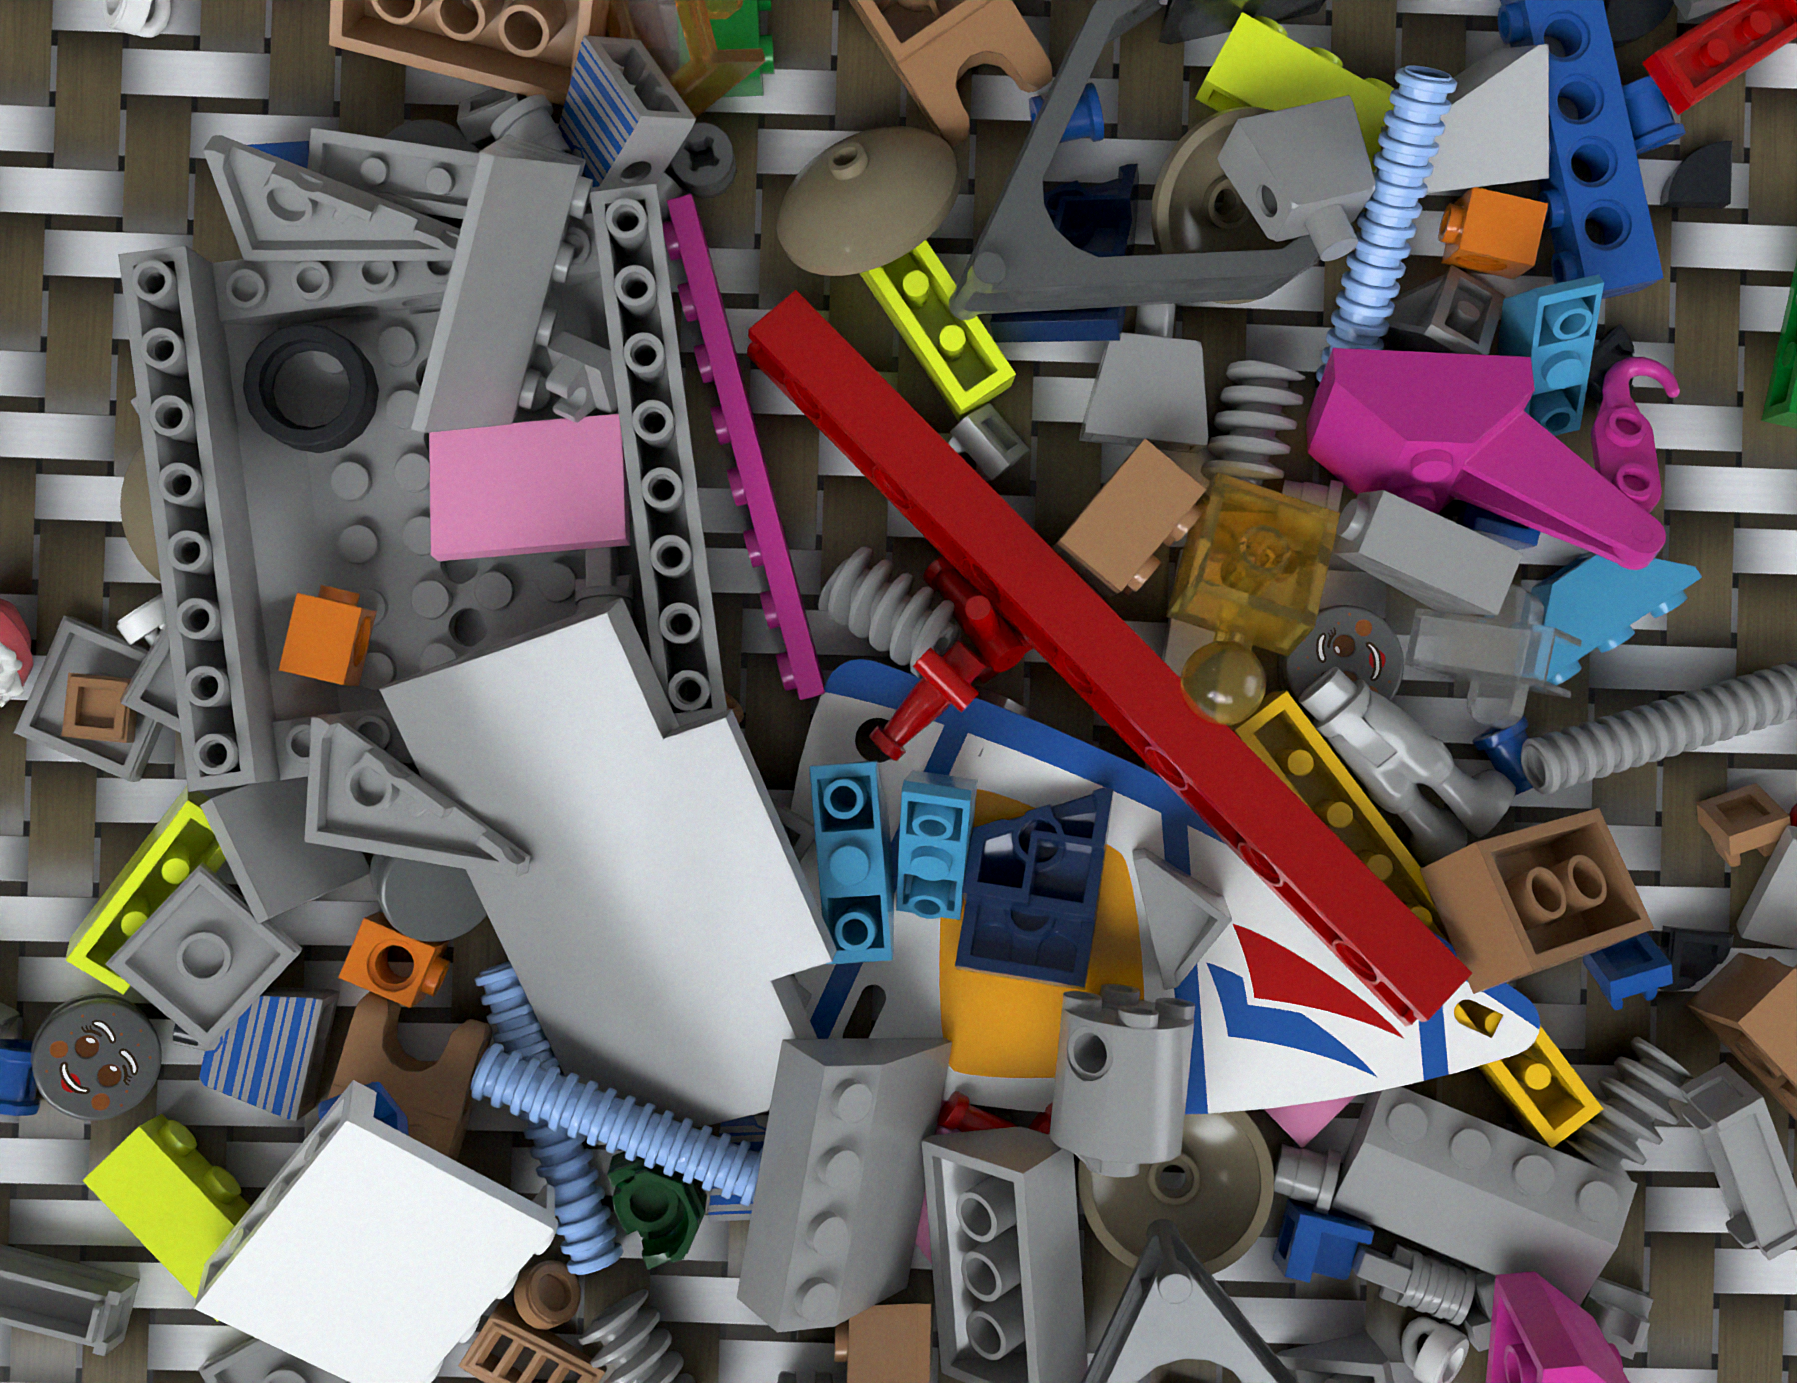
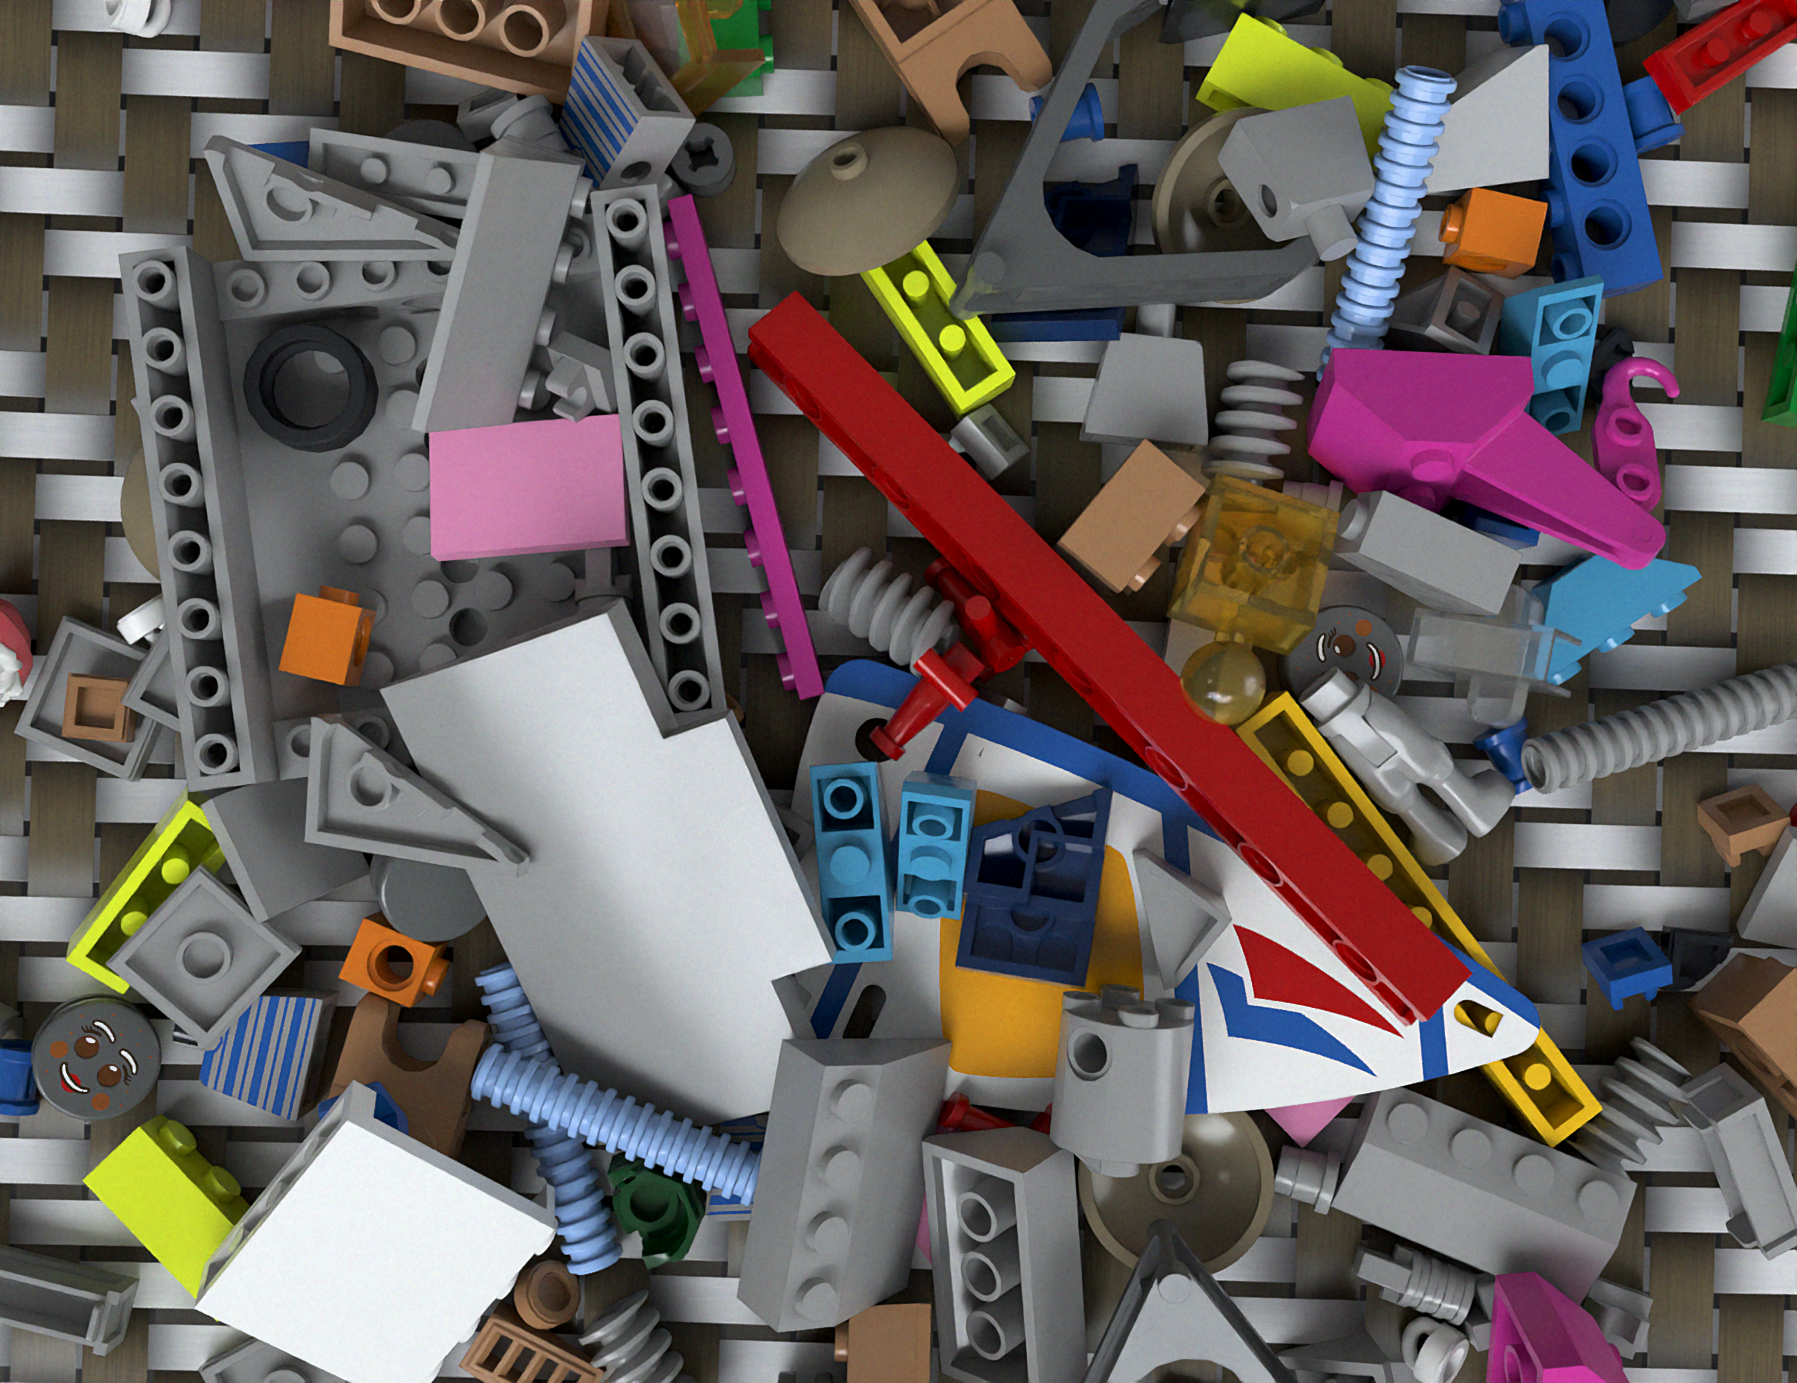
blue panel [1272,1199,1374,1283] -> none
medium nougat brick [1420,808,1654,994] -> none
black tile [1660,141,1732,209] -> none

